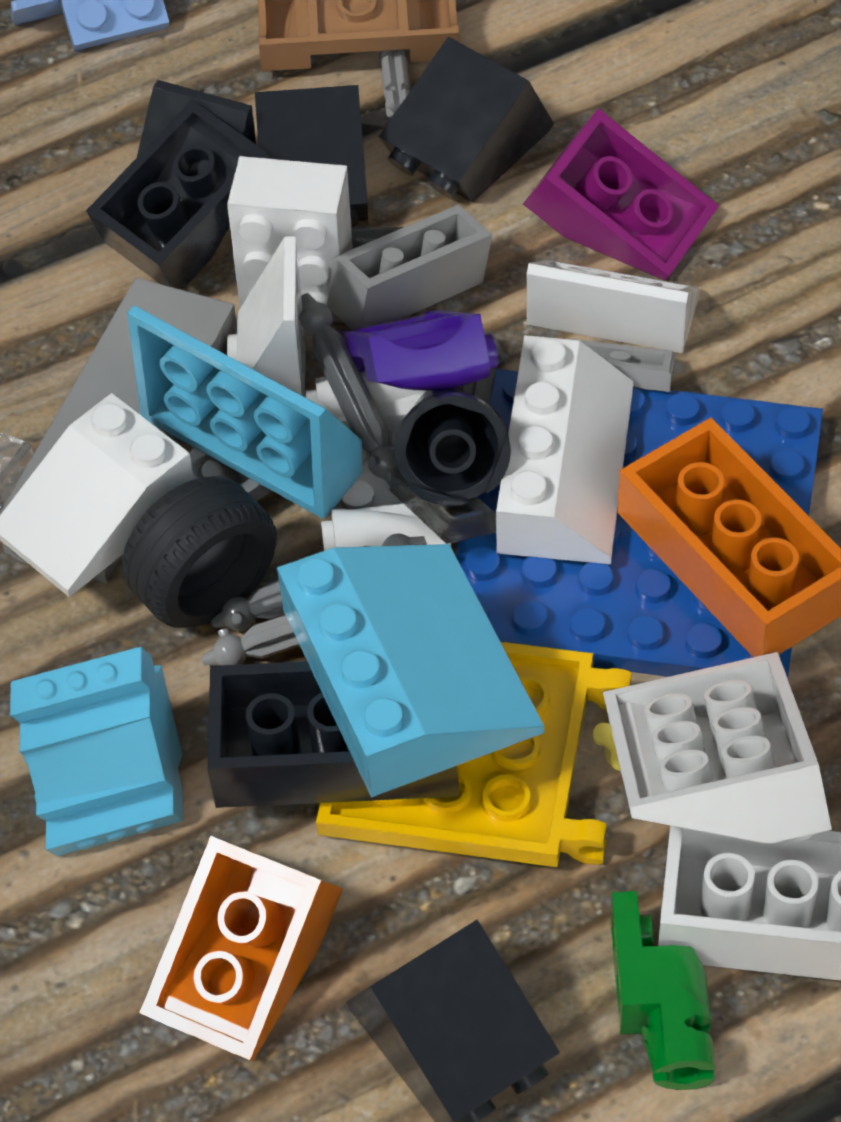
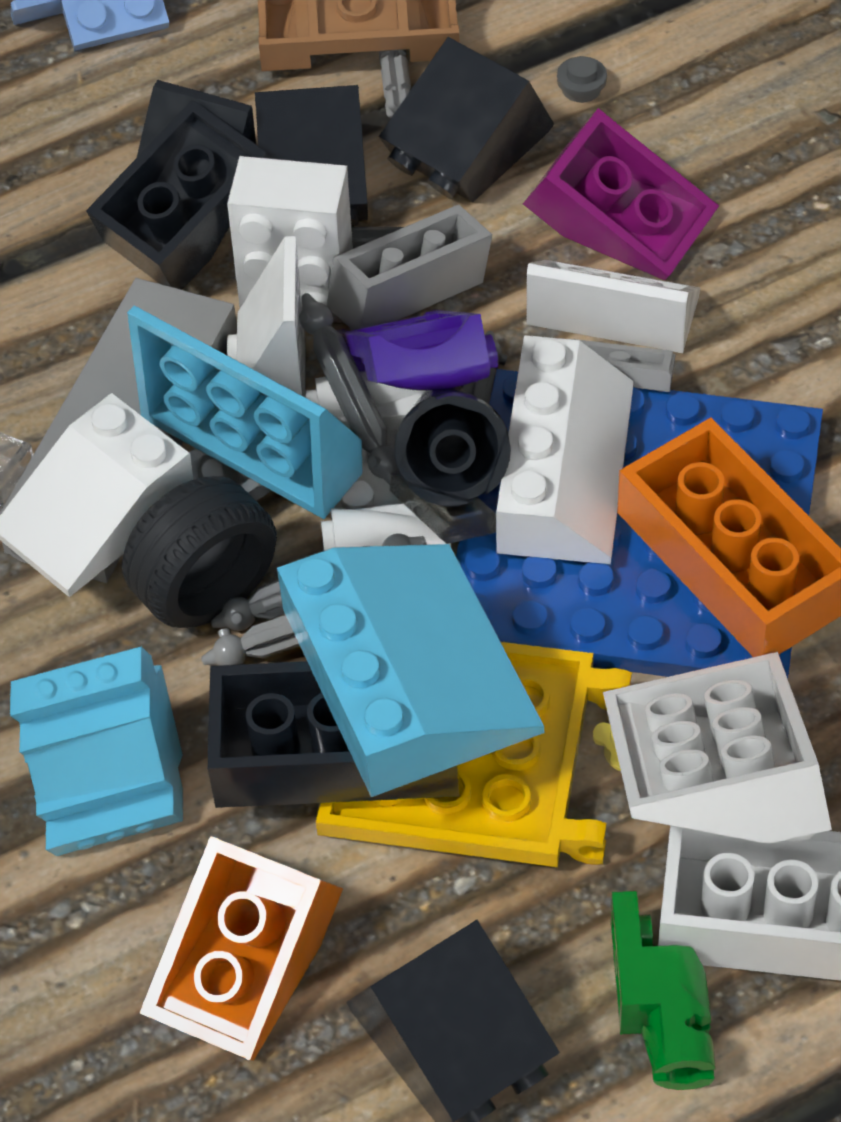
none -> dark grey plate [557,56,607,103]

